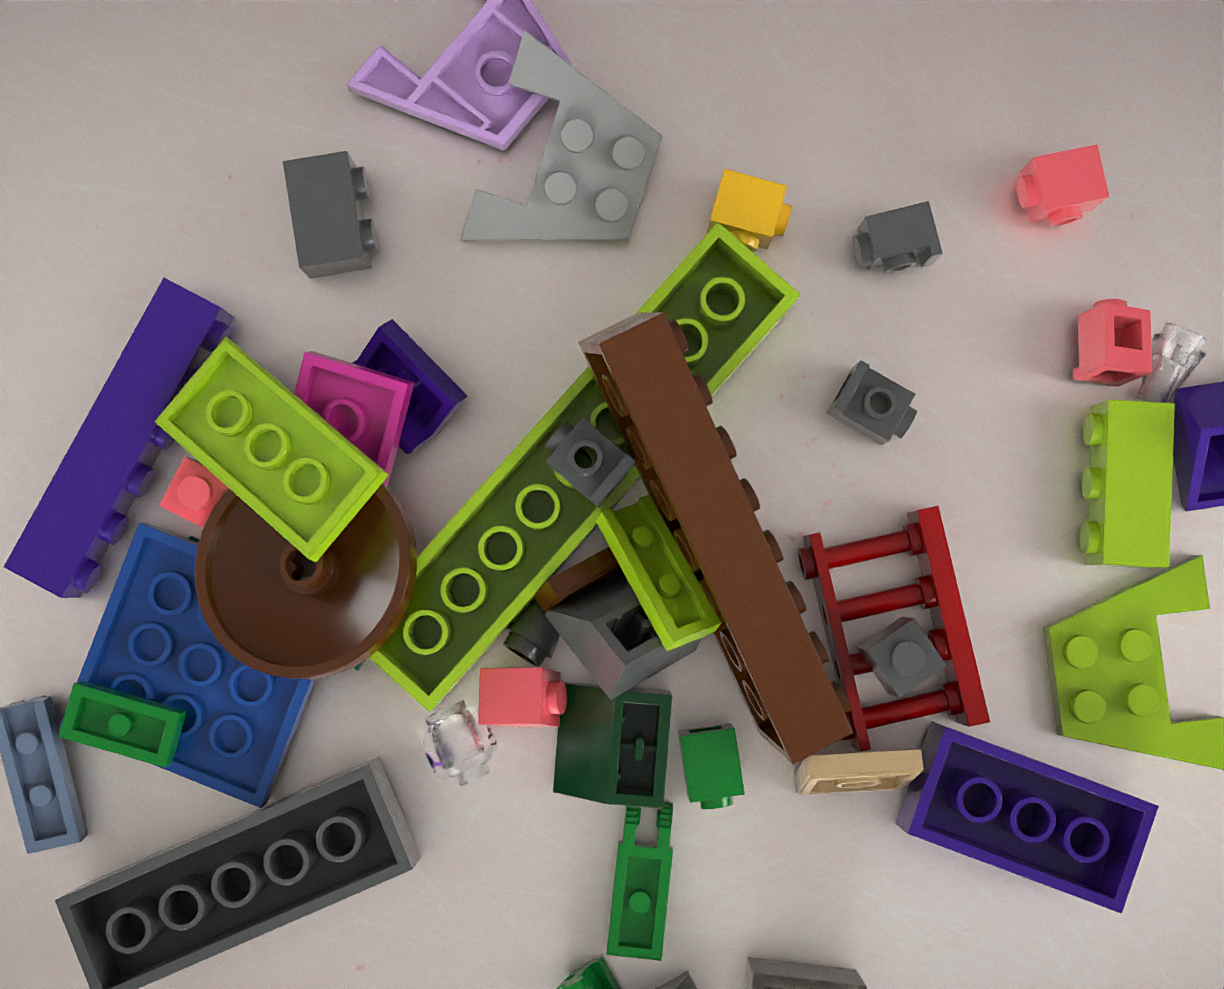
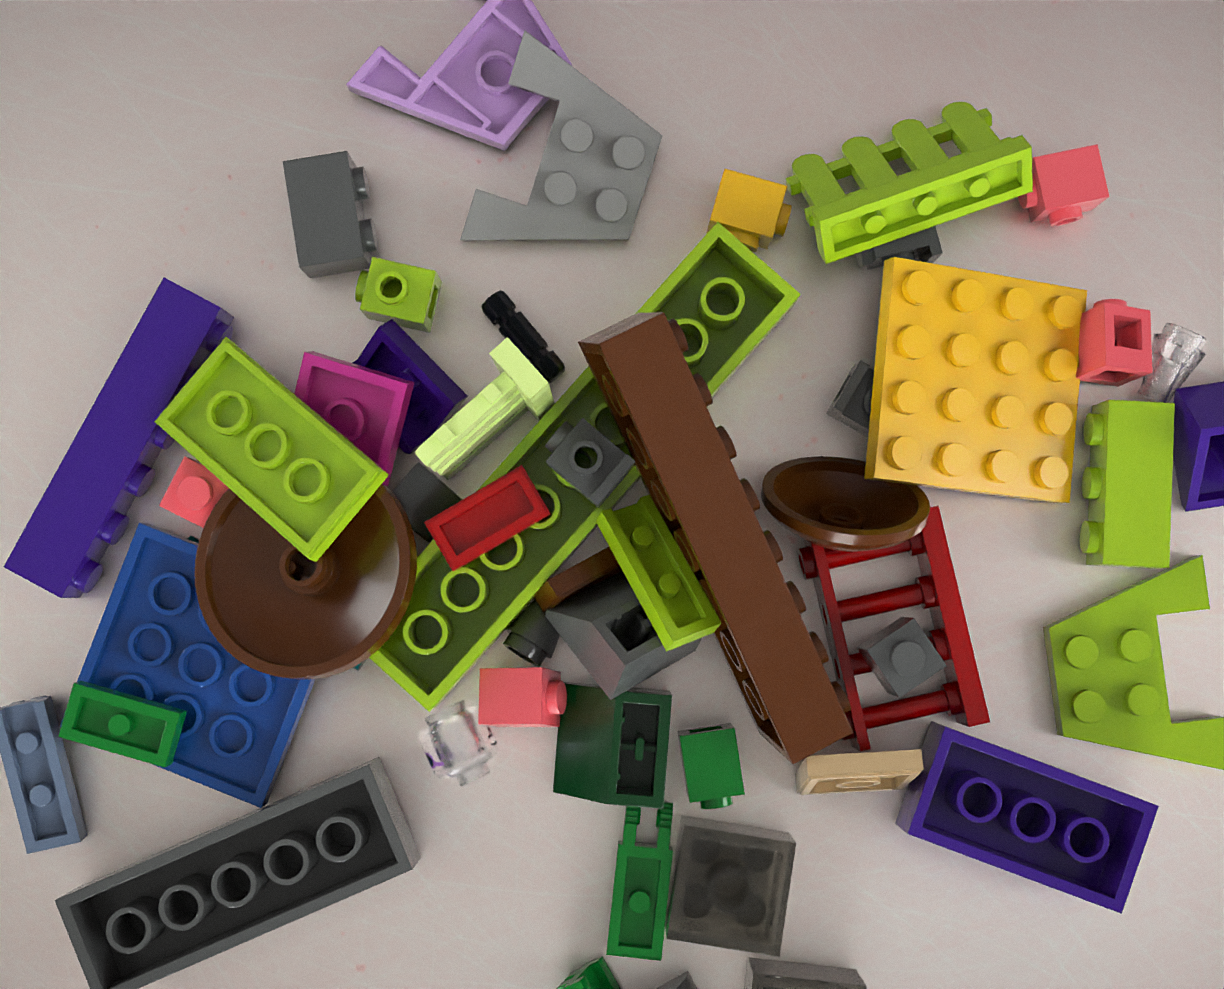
none -> lime brick [355,257,442,333]
none -> dark grey brick [392,462,463,543]
none -> yellowish green fence [415,337,555,480]
none -> red tile [424,465,551,571]
none -> black axle [481,290,565,383]
none -> clear smoke brick [665,815,796,957]
none -> reddish brown dish [761,456,930,552]
none -> lime fence [786,102,1033,264]
none -> yellow plate [864,257,1087,503]

